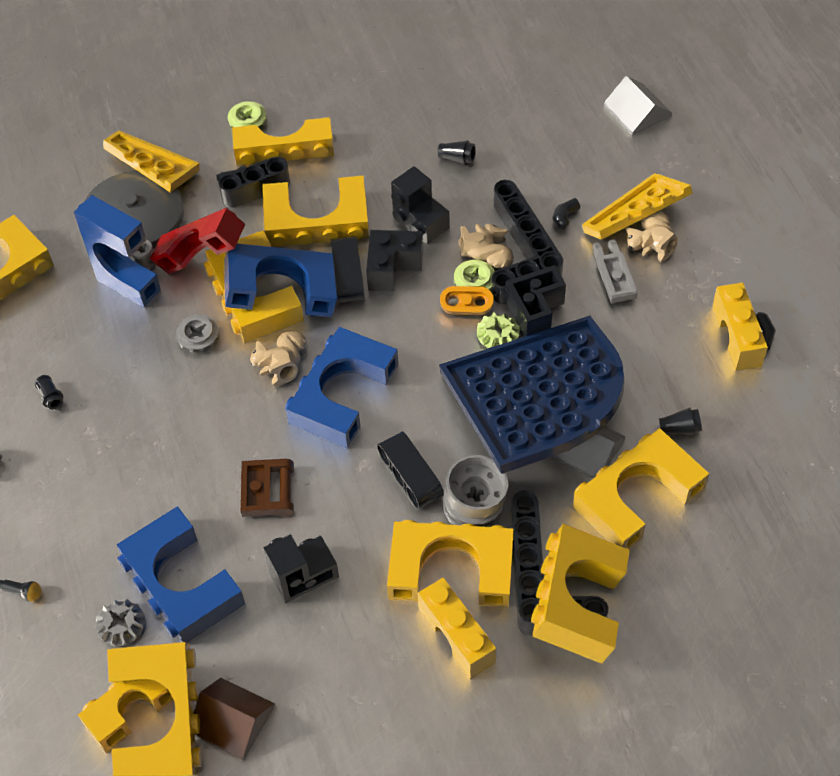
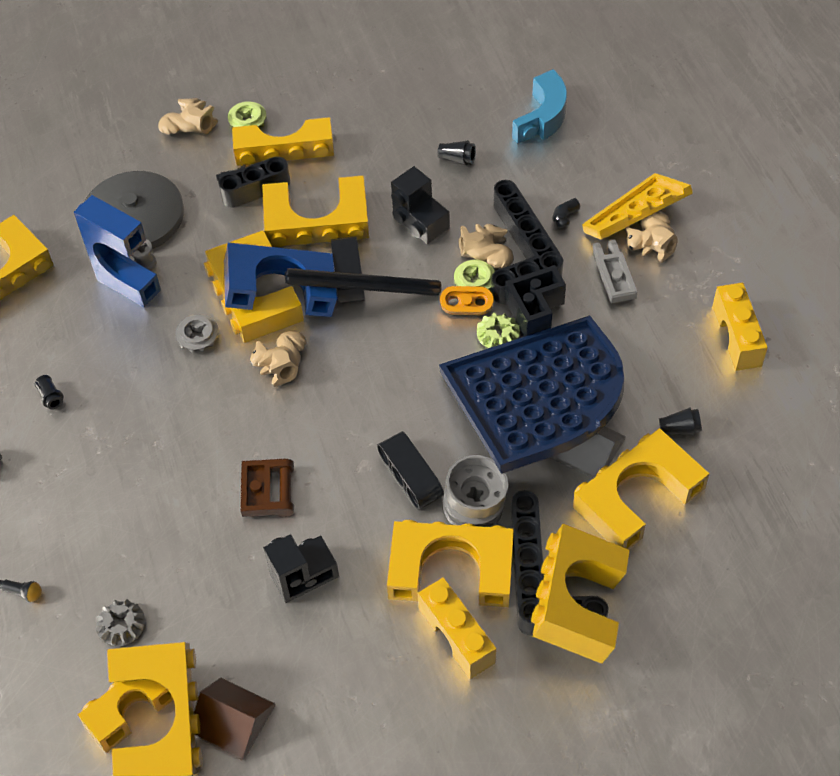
yellow wing [104,130,200,193] -> none
blue arch [116,506,245,643] -> none
red arch [150,207,246,275] -> none
blue arch [285,327,399,449] -> none
black brick [366,230,423,291] -> none
slope [604,76,672,135] -> none
black arm [755,312,776,350] -> none
none -> tan animal [158,98,218,135]
none -> black axle [285,268,442,296]
none -> dark azure arch [512,69,567,144]

